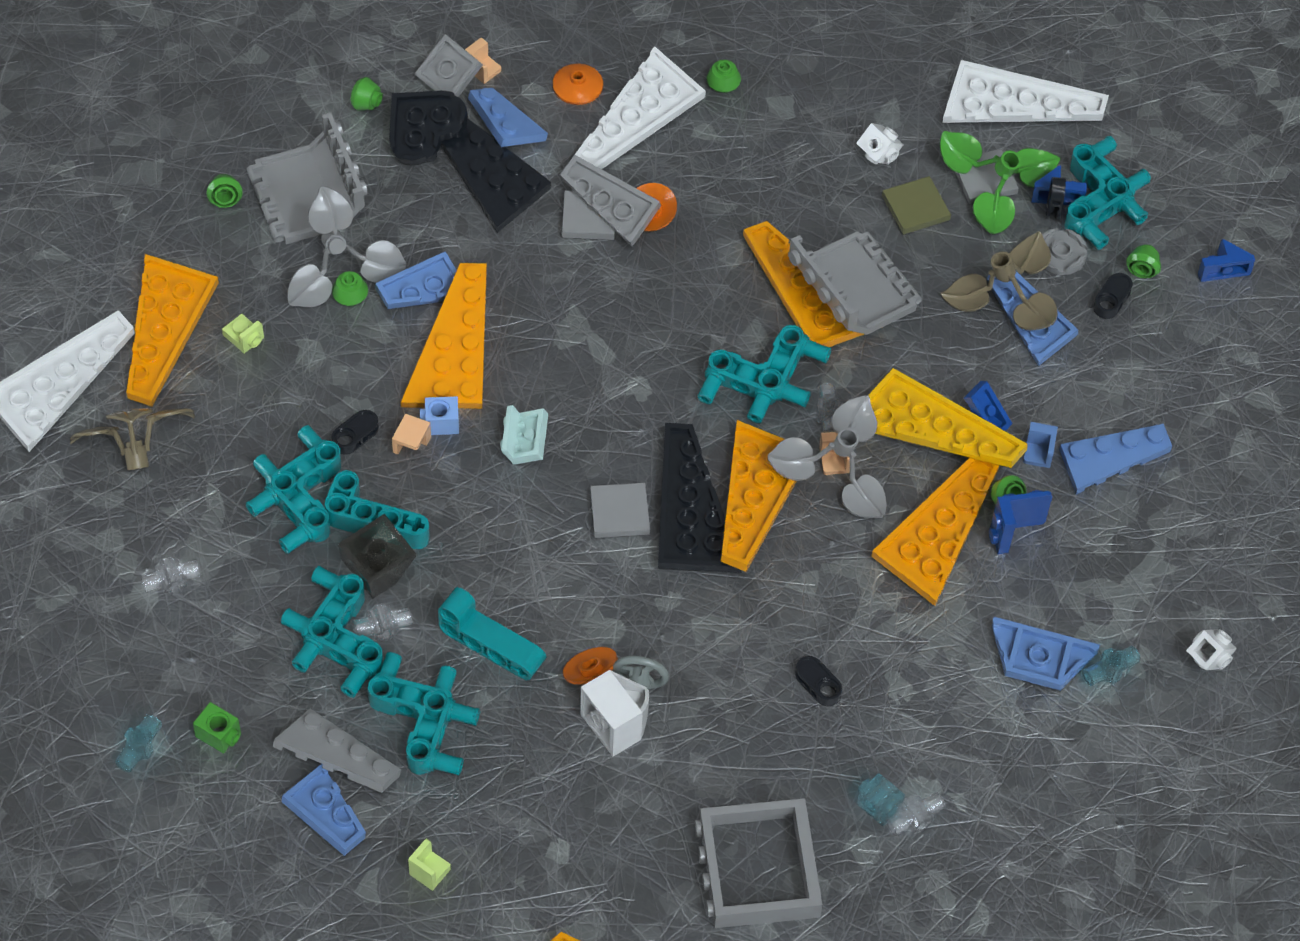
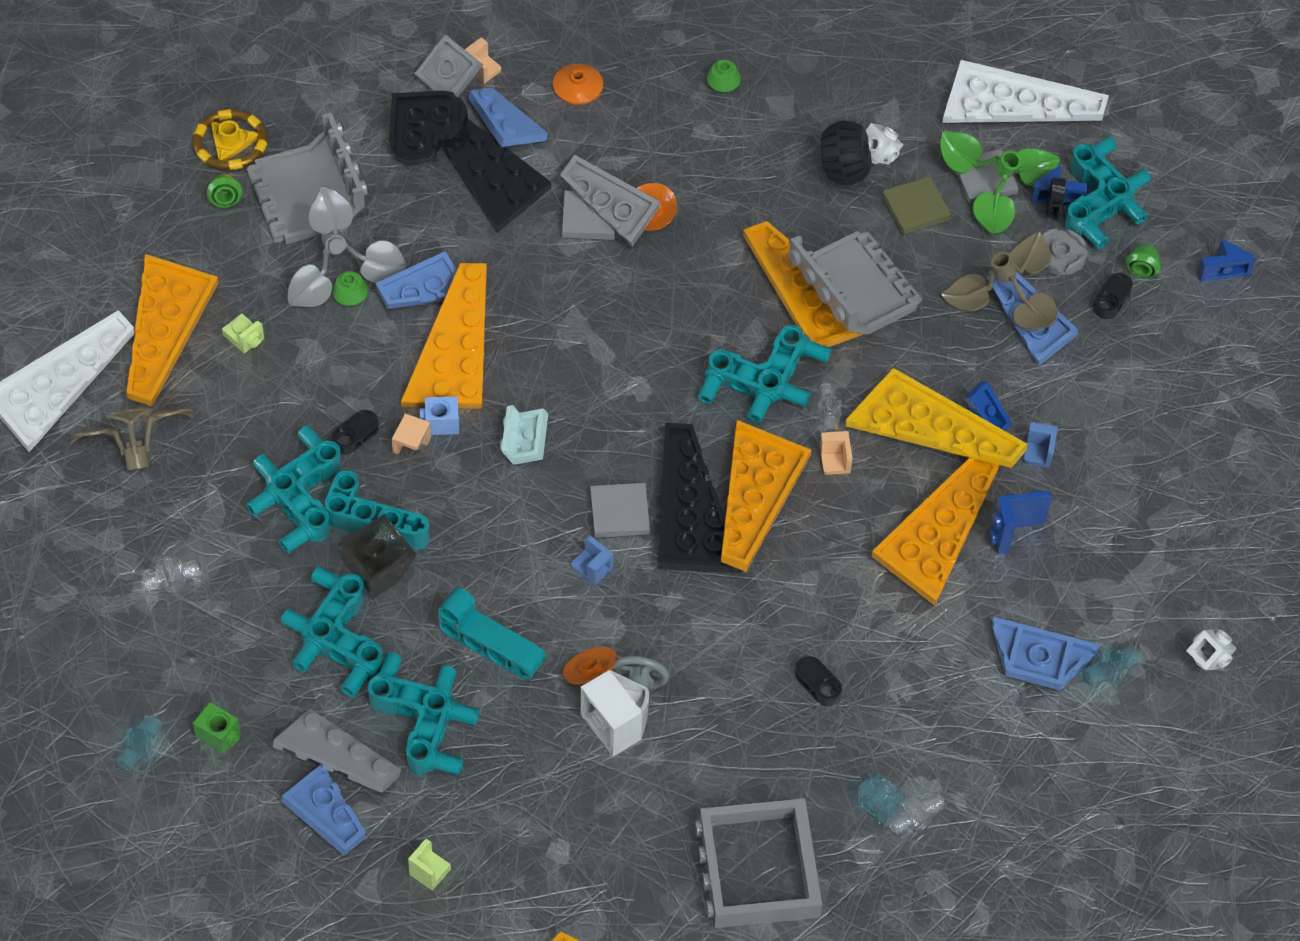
bright green cone [350,77,383,110] -> none
clear axle [353,604,412,642] -> none
white wing [575,46,706,169] -> none
light grey plant [768,395,887,519] -> none
bright green cone [991,475,1027,504] -> none
medium blue wing [1059,424,1172,495] -> none
none -> yellow piece [192,109,268,171]
none -> medium blue panel [571,535,614,586]
none -> black wheel [820,120,872,185]

